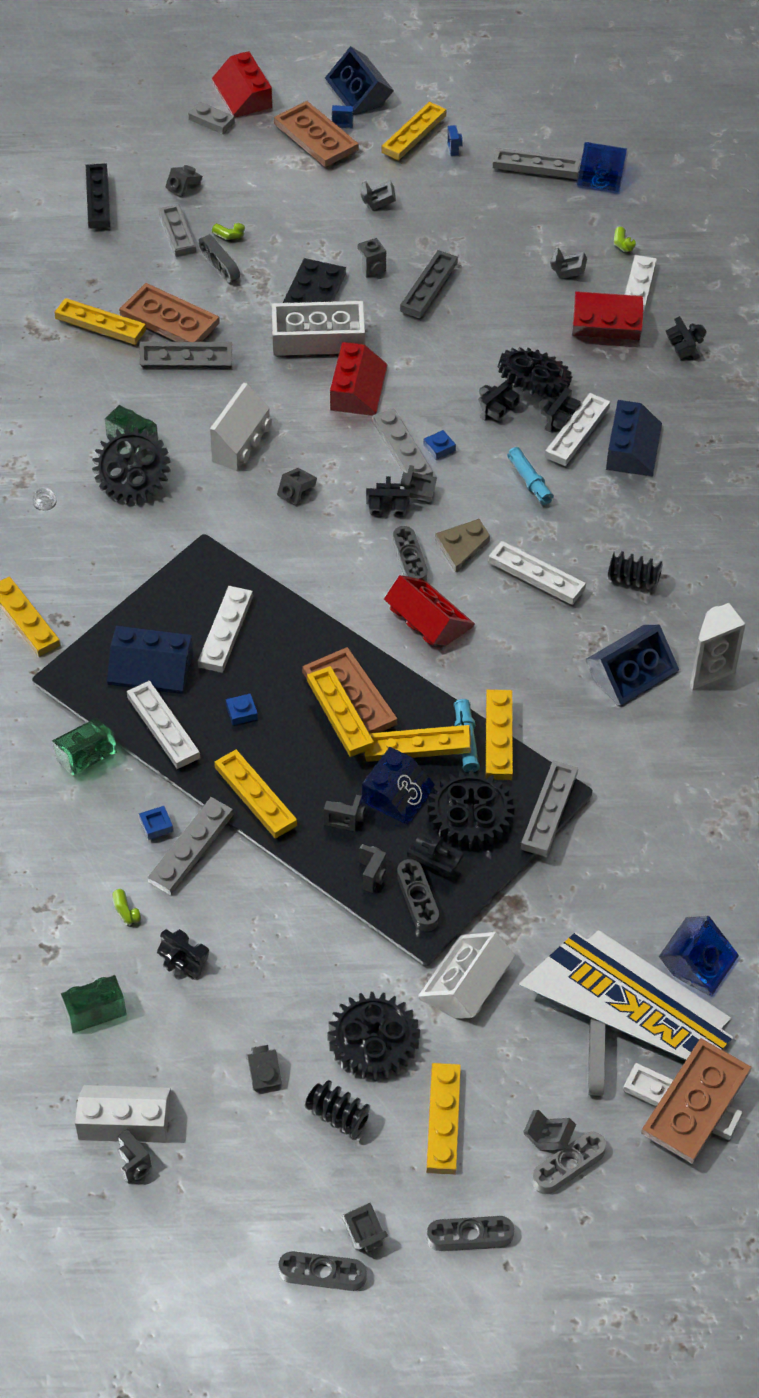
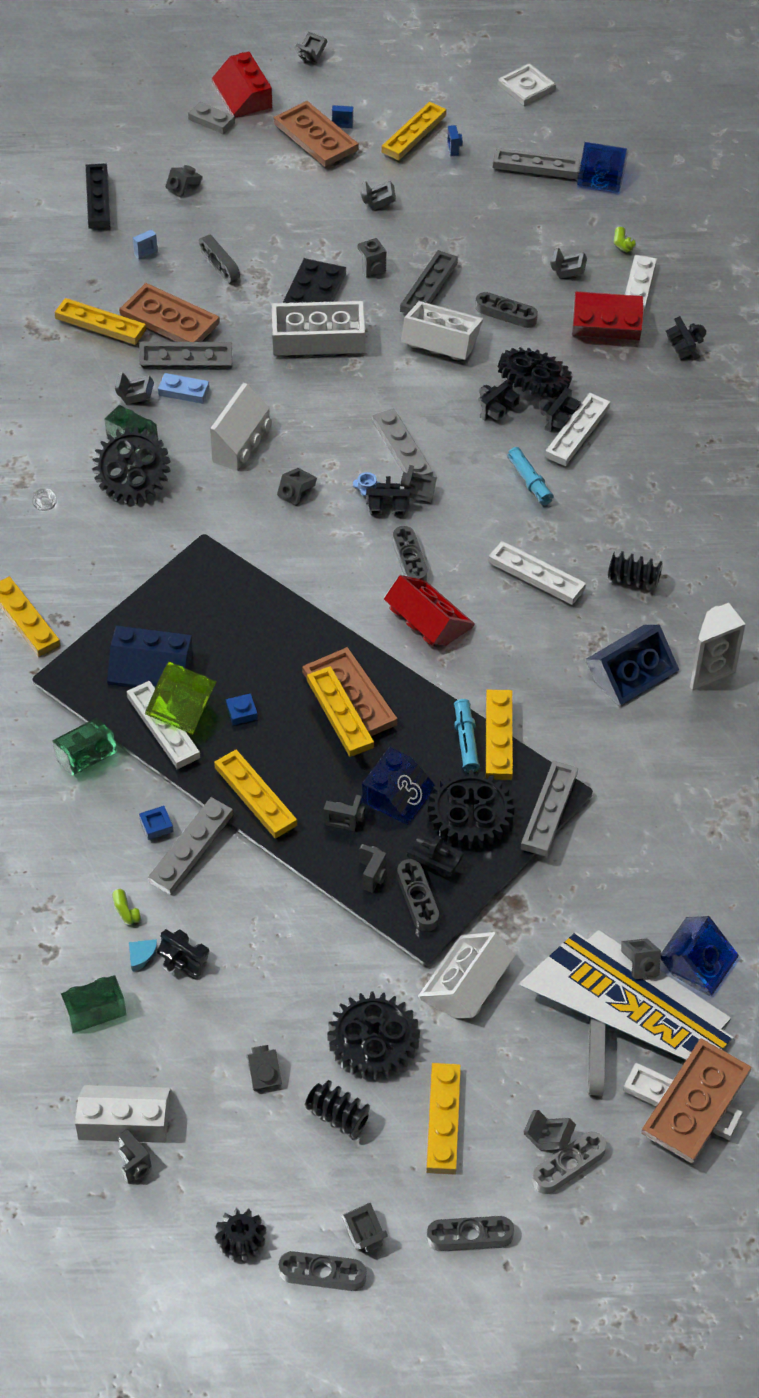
light grey tile [158,204,197,257] -> none
white plate [198,586,253,673] -> none
lime arm [212,223,245,240] -> none
dark blue slope [325,46,394,115] -> none
red slope [330,342,387,416] -> none
yellow plate [365,725,471,762] -> none
blue plate [423,430,456,460] -> none
dark tan wing [435,519,490,572] -> none
dark blue slope [606,400,662,477] -> none
none -> dark grey bracket [115,373,154,405]
none -> medium azure tile [129,939,157,971]
none -> light blue plate [133,229,158,259]
none -> clear neon green slope [145,661,216,734]
none -> light blue plate [158,373,209,404]
none -> black gear [215,1207,266,1261]
none -> dark grey bracket [295,32,328,63]
none -> light blue plate [353,472,380,496]
none -> white slope [401,301,483,360]
none -> dark grey beam [475,292,538,328]
none -> white tile [497,64,556,106]
none -> dark grey bracket [621,938,661,979]

